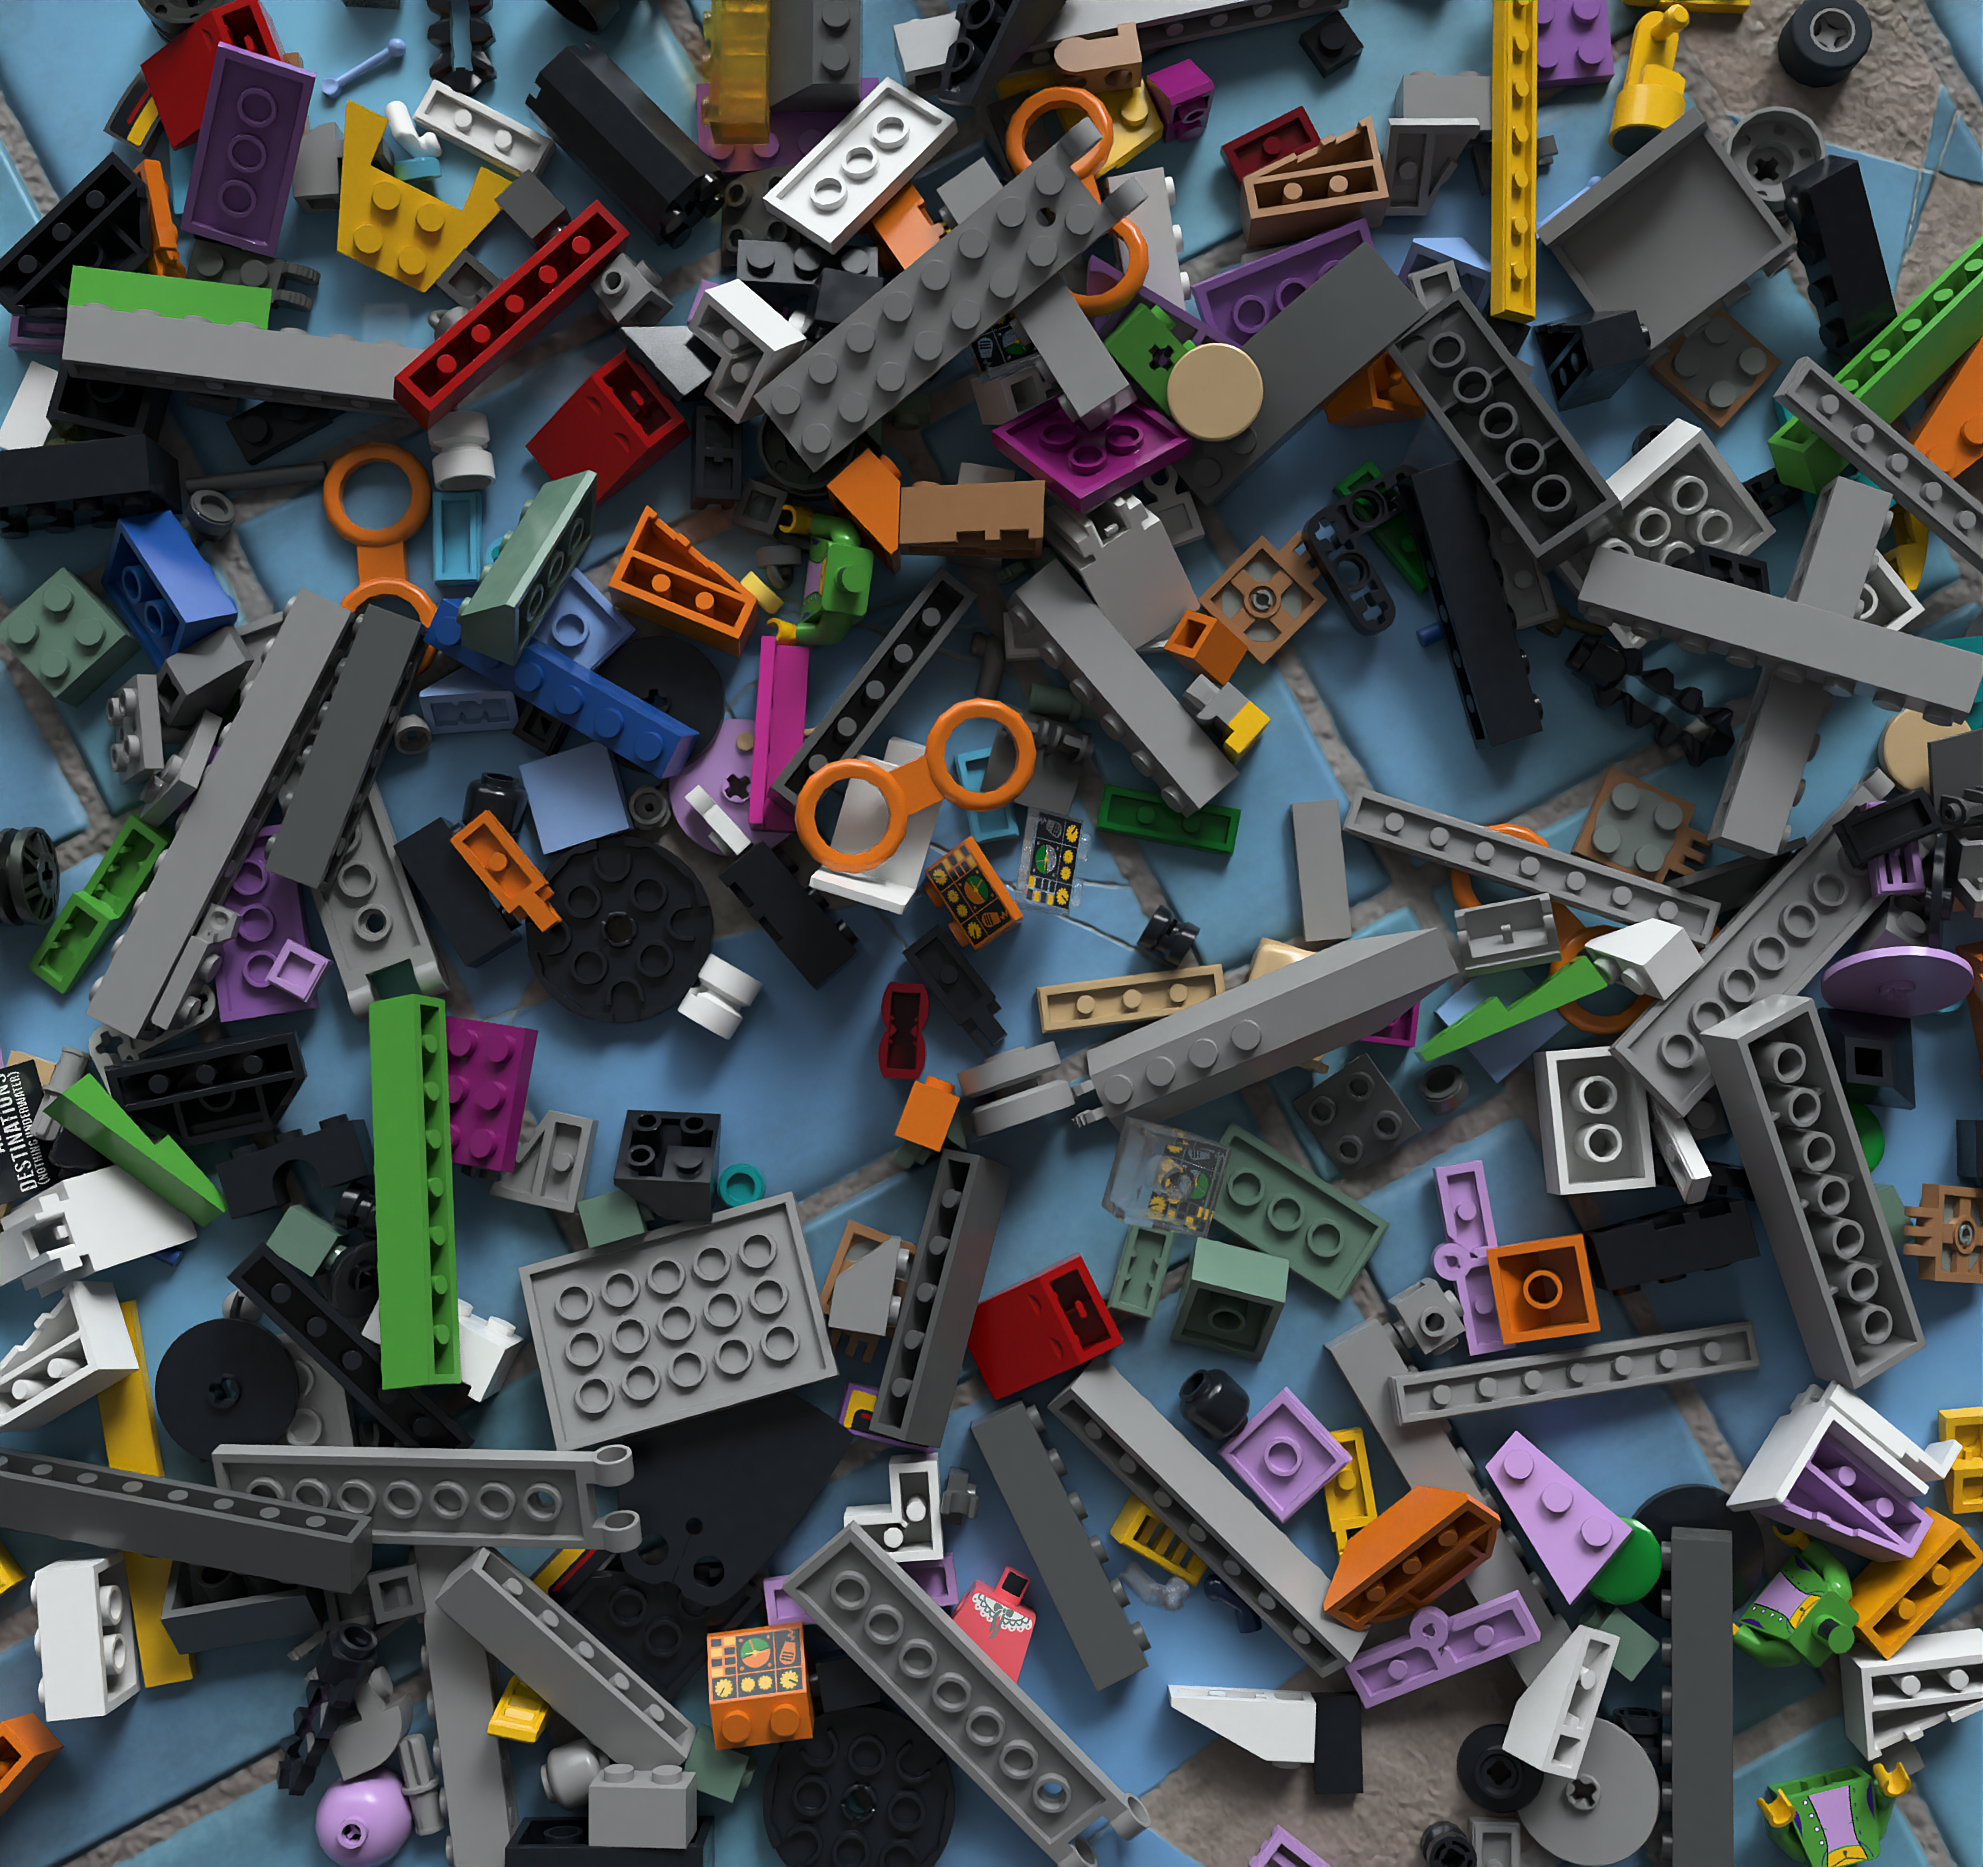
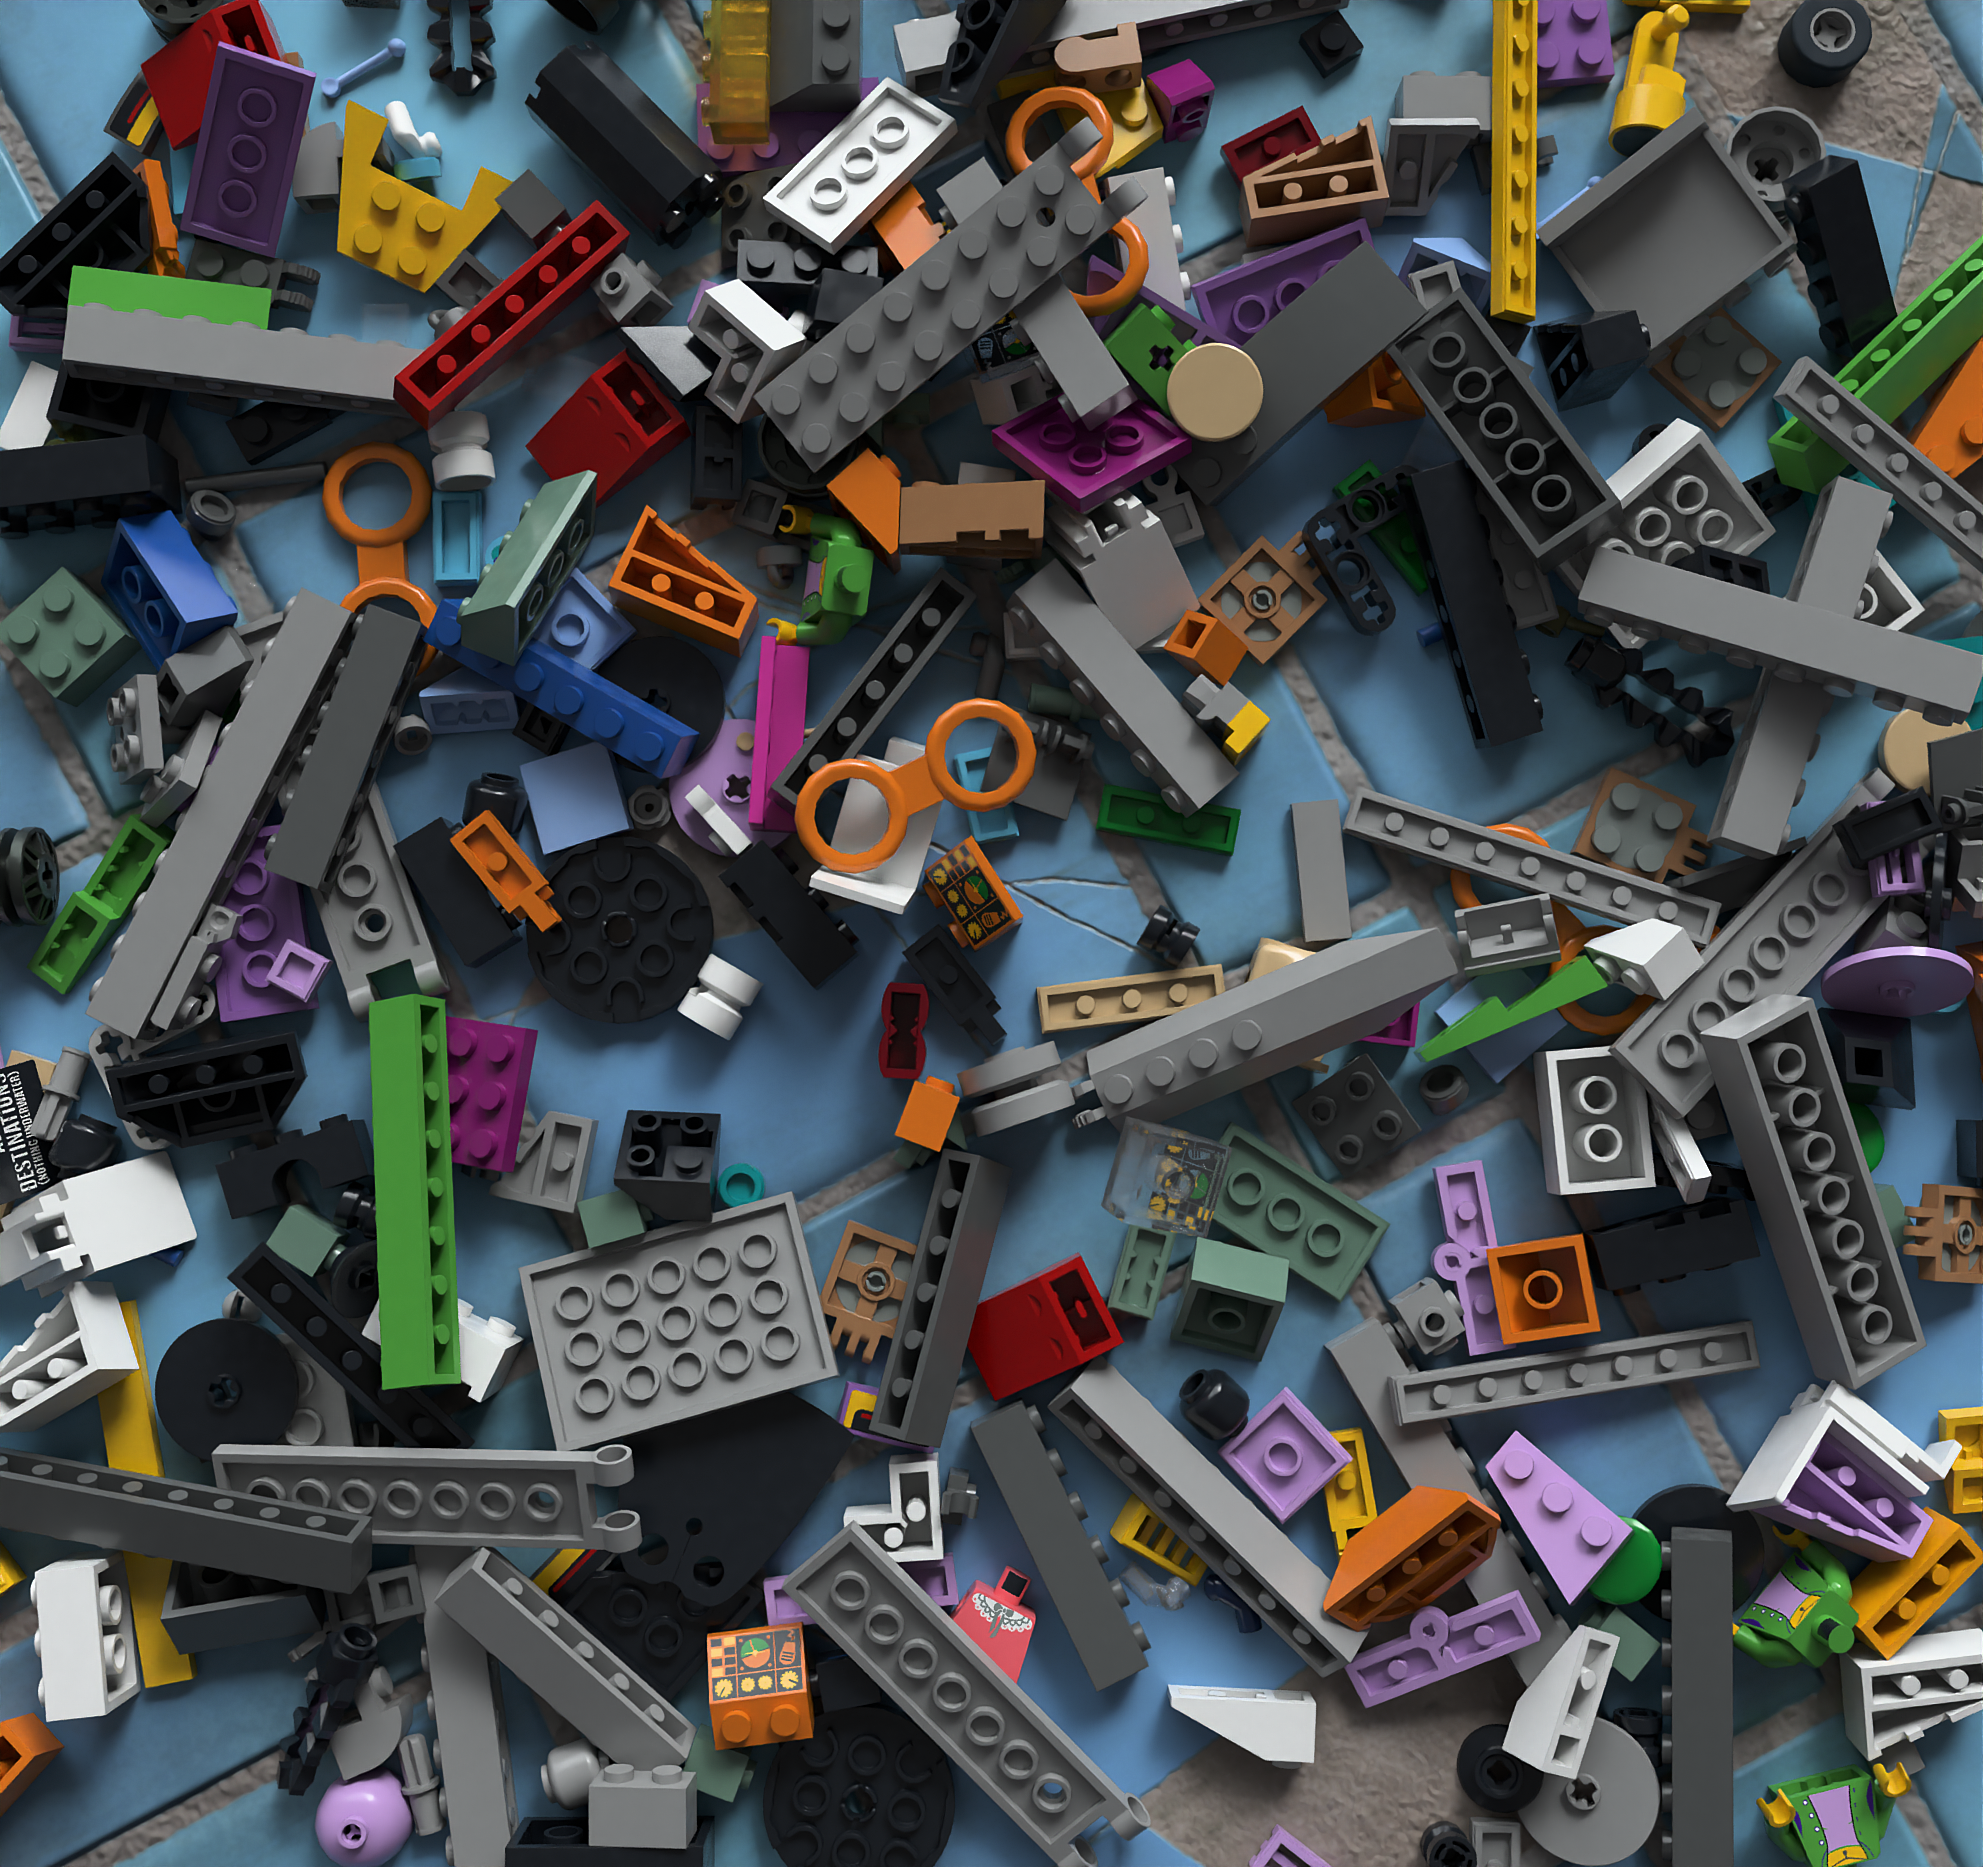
bright green slope [43,1073,228,1228] -> none
white tile [412,79,557,179] -> none
yellow slope [487,1674,554,1744] -> none
light yellow tile [740,571,785,615] -> none
light grey slope [828,1235,910,1336] -> none
slope [1014,806,1091,917] -> none
black tile [1311,1691,1363,1794] -> none
yellow slope [1882,503,1929,592] -> none

